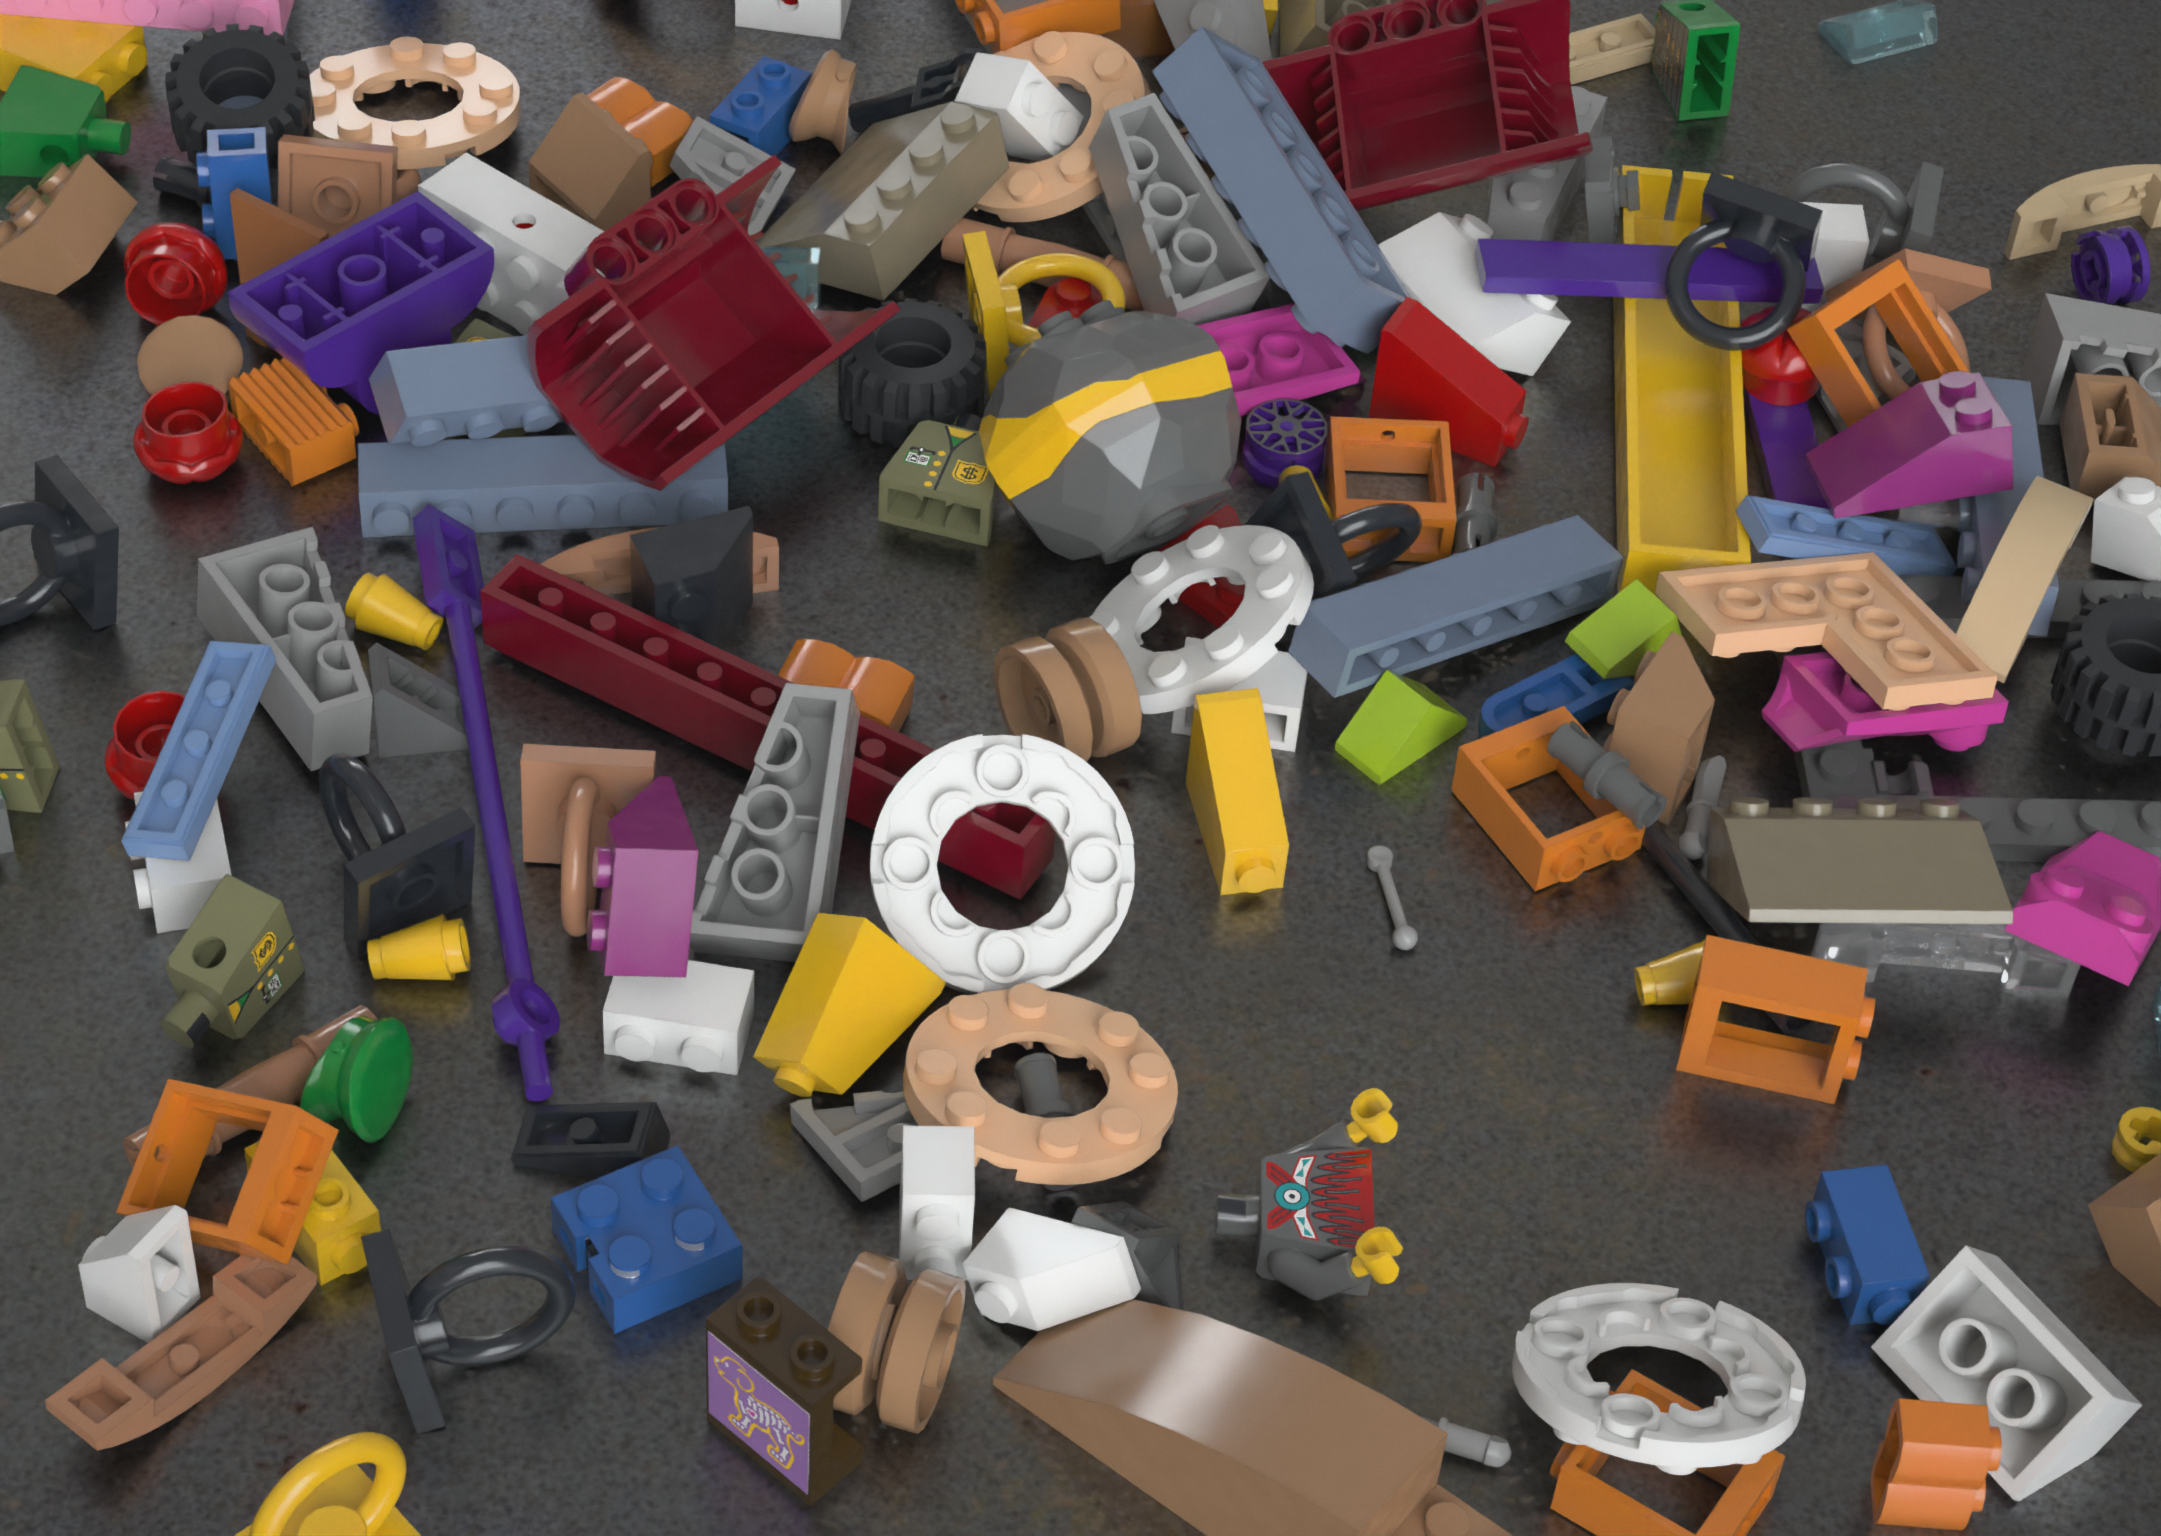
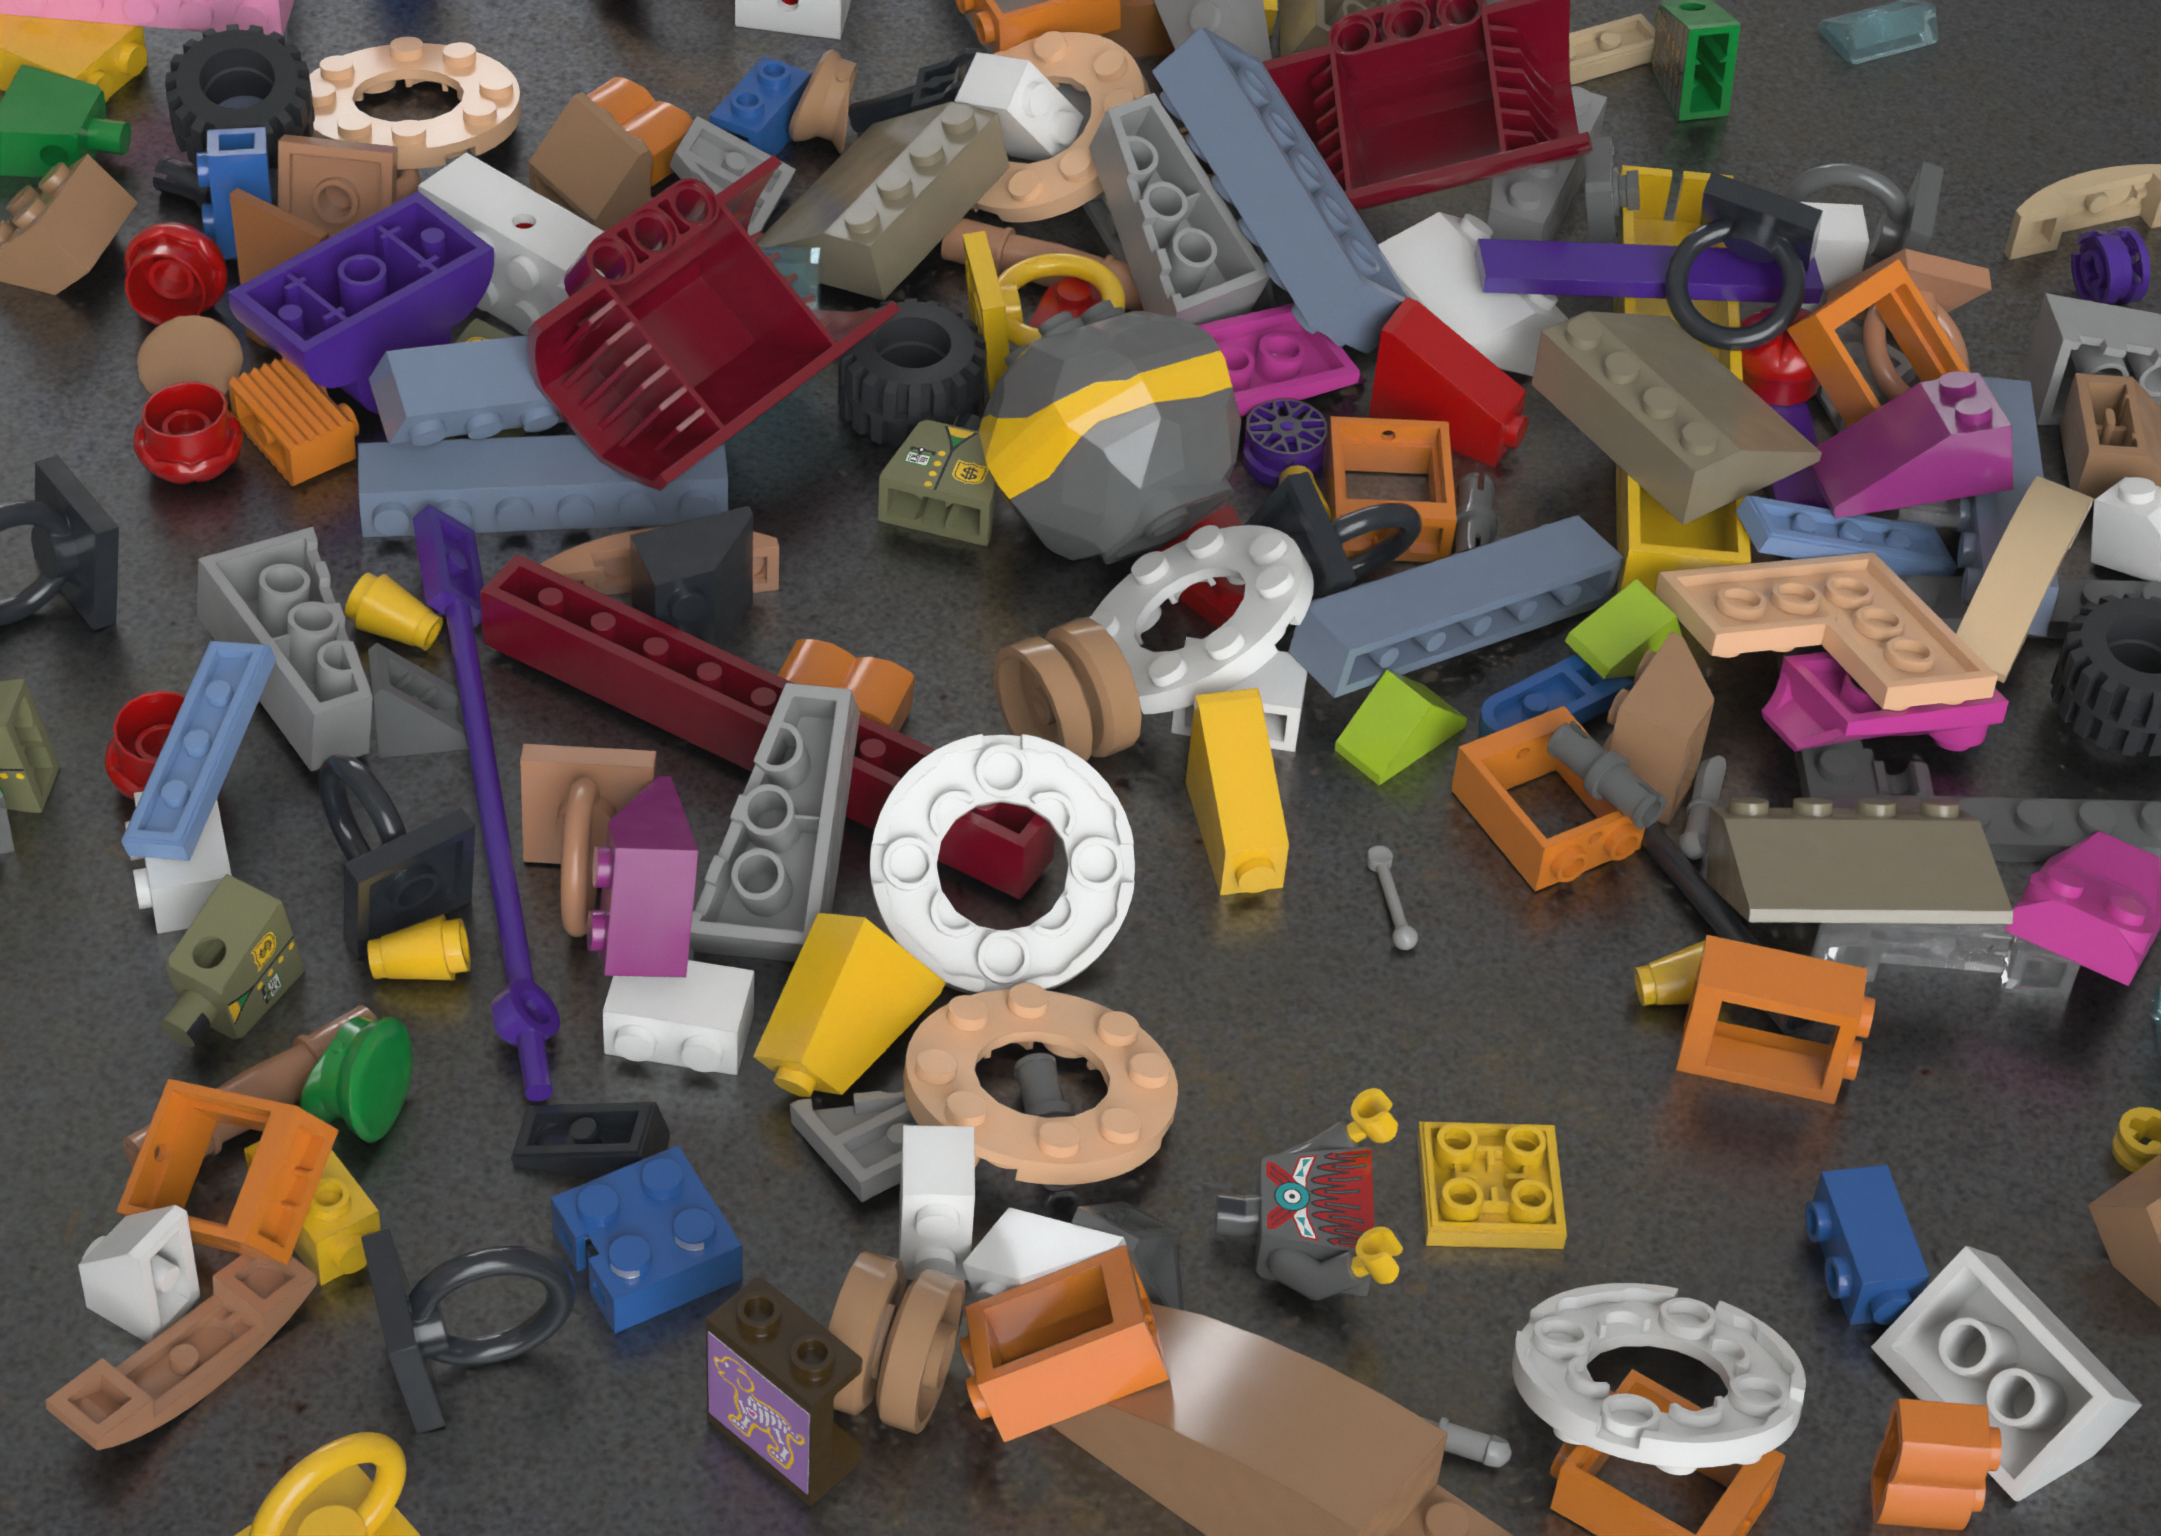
none -> orange window [959,1245,1169,1442]
none -> yellow tile [1416,1121,1567,1249]
none -> dark tan slope [1532,311,1822,525]

